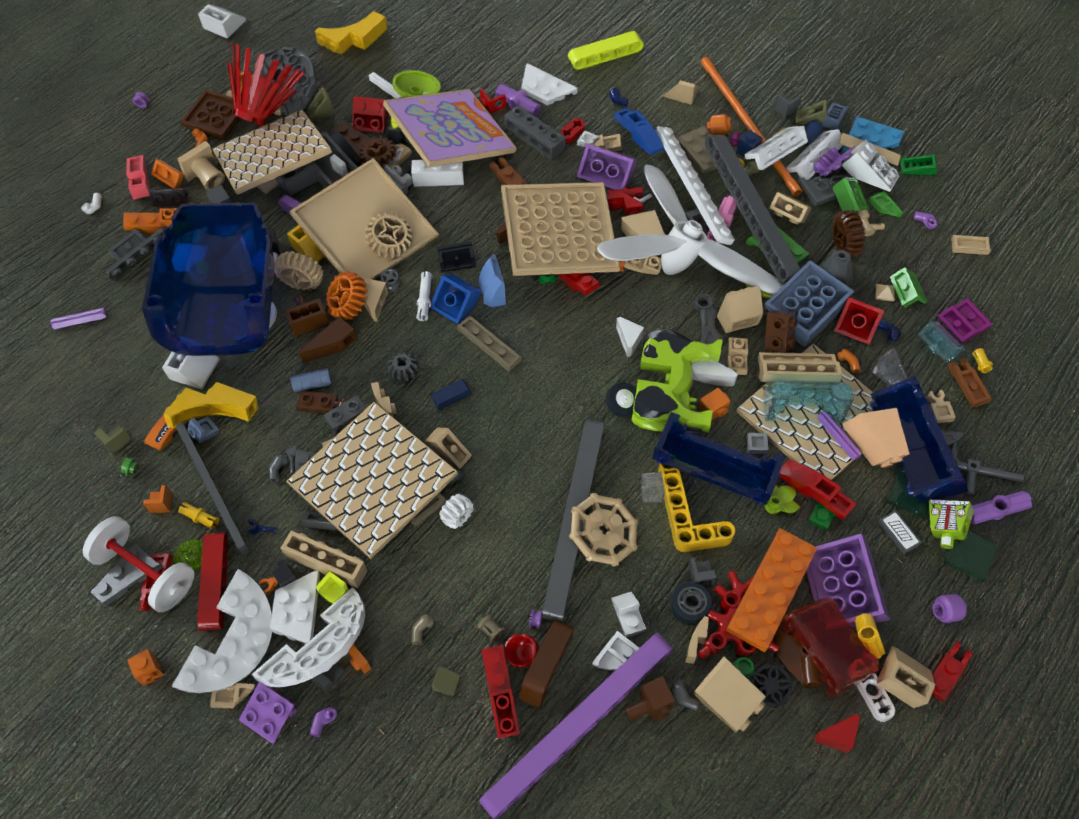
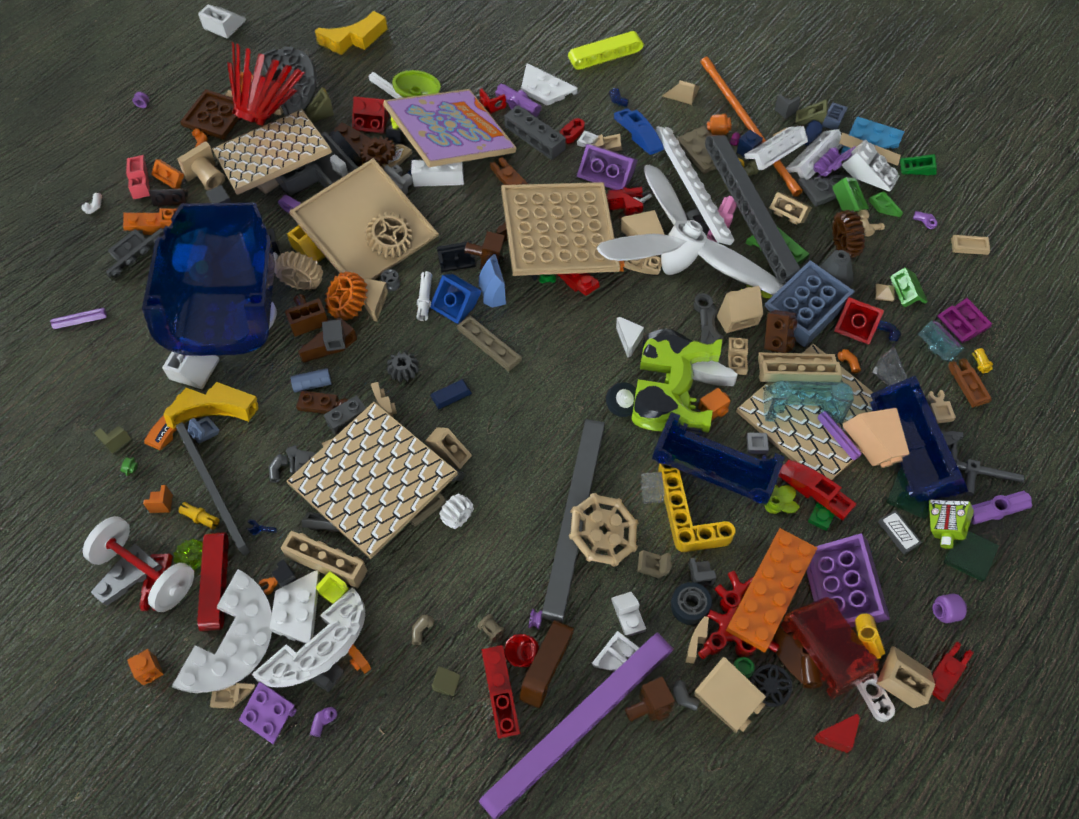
none -> dark grey brick [322,320,346,351]
none -> reddish brown brick [465,231,505,269]
none -> dark tan bracket [637,550,672,578]

